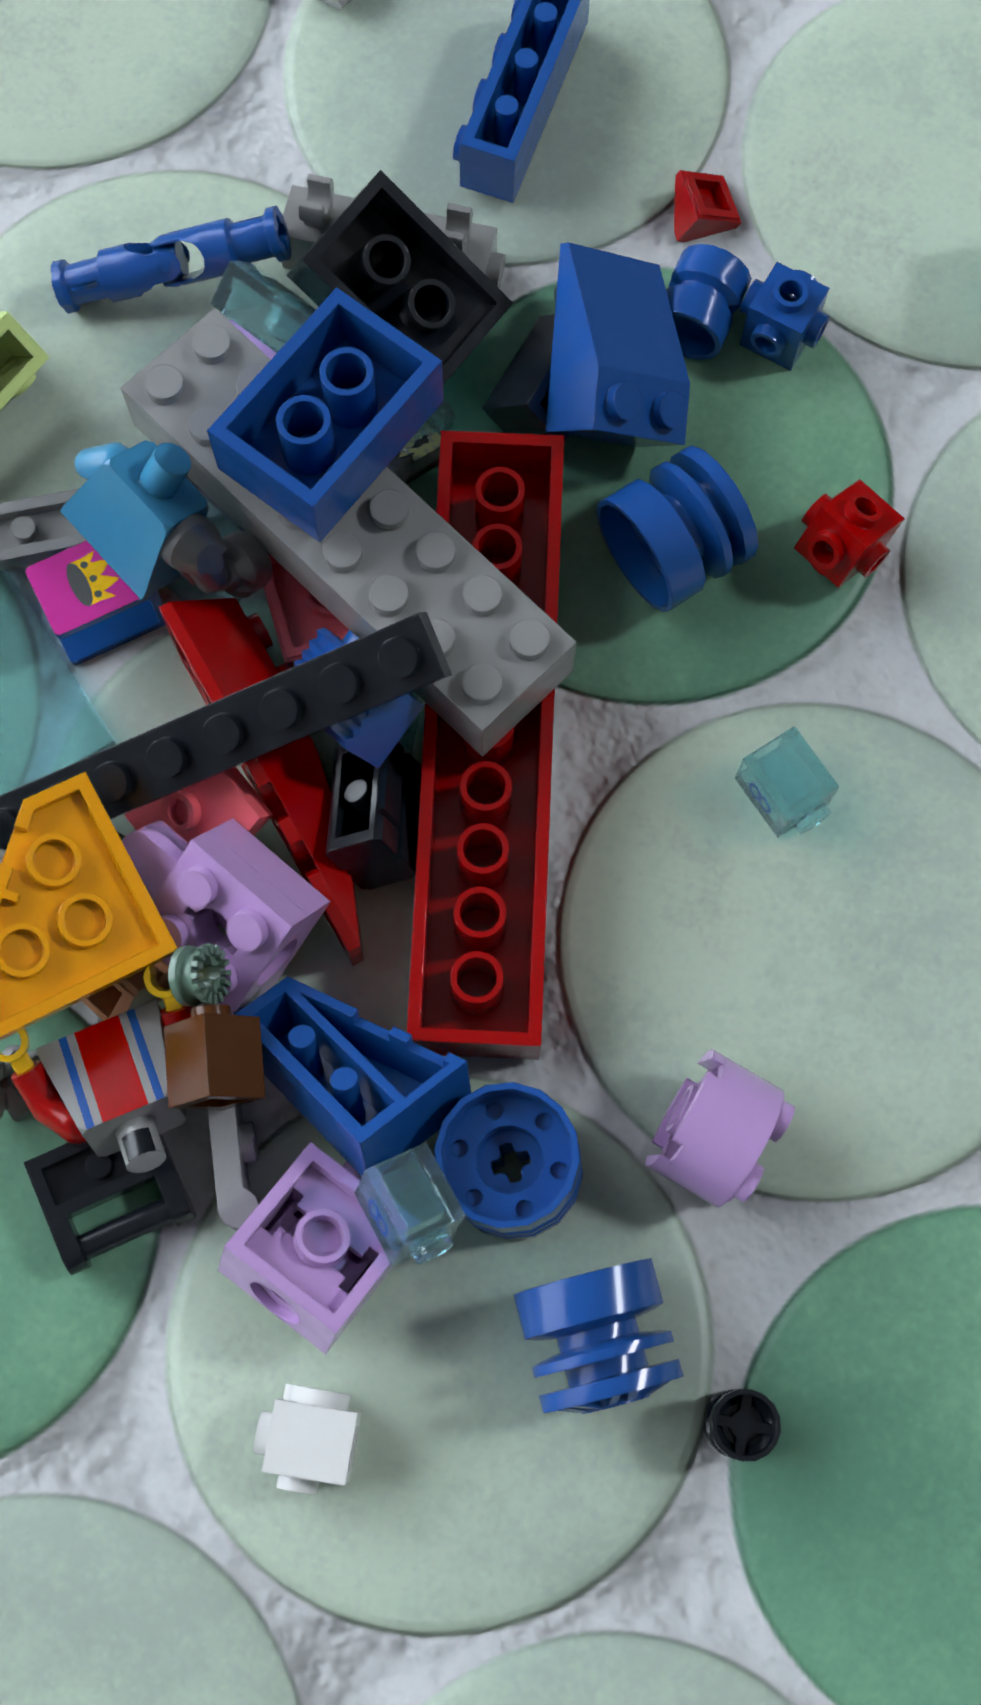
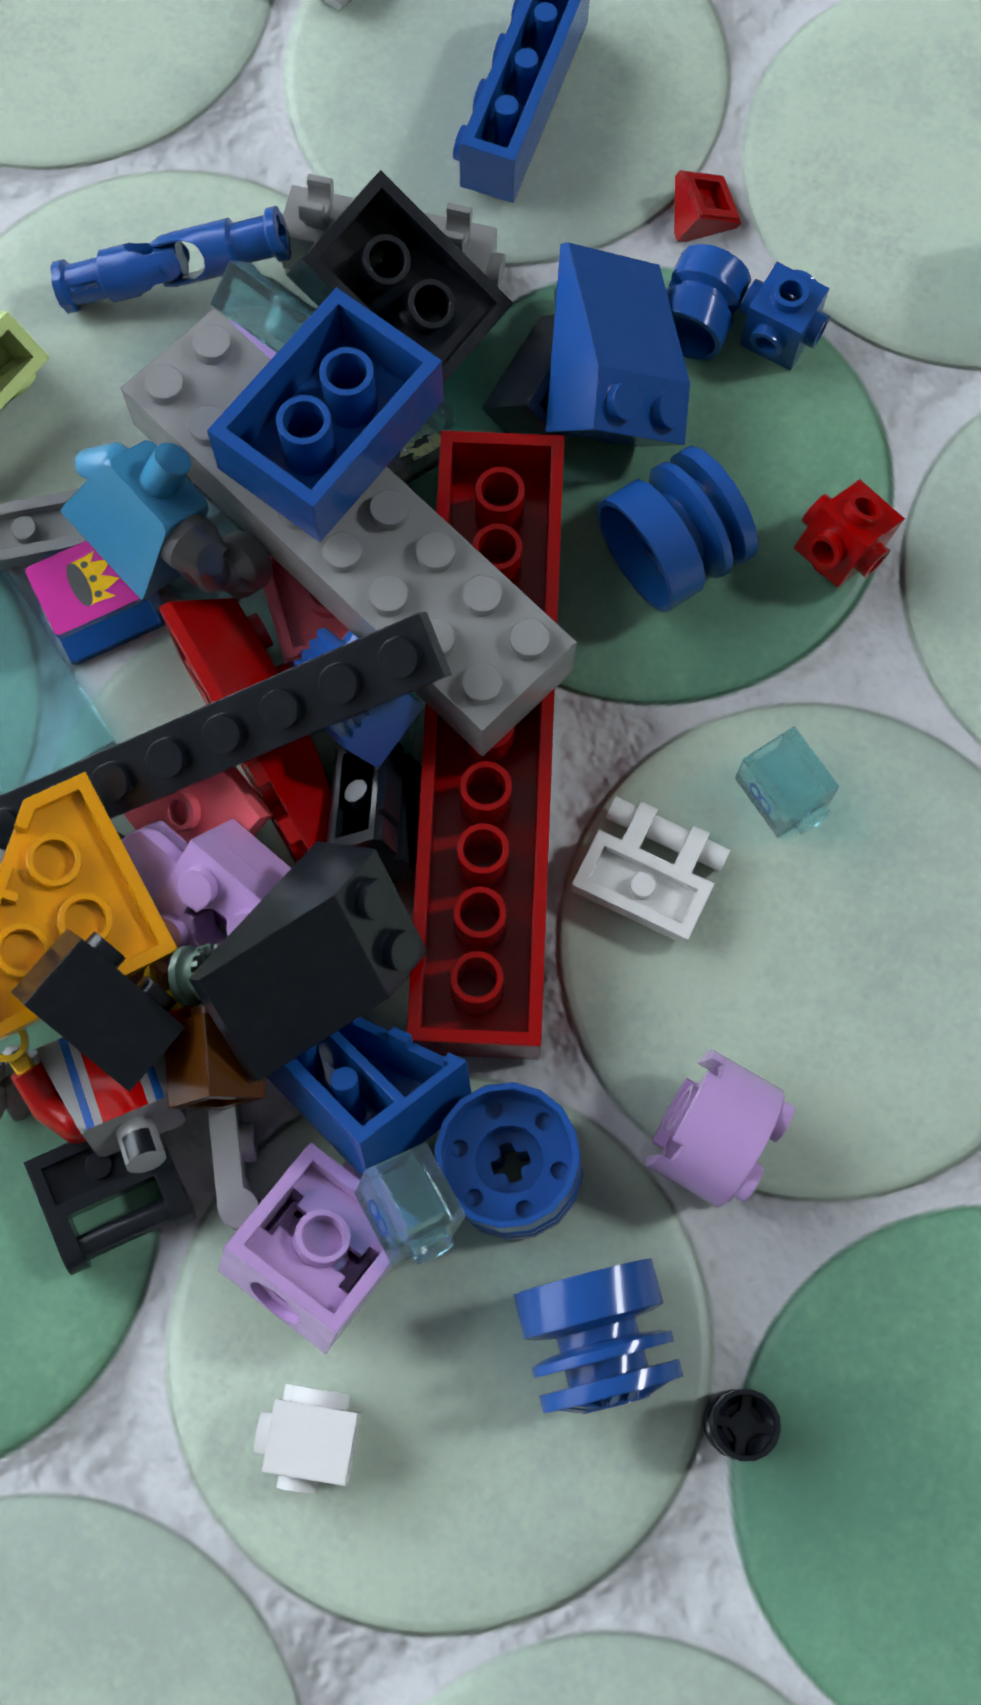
none -> black brick [11,928,185,1092]
none -> black slope [188,841,428,1082]
none -> white plate [570,796,731,946]

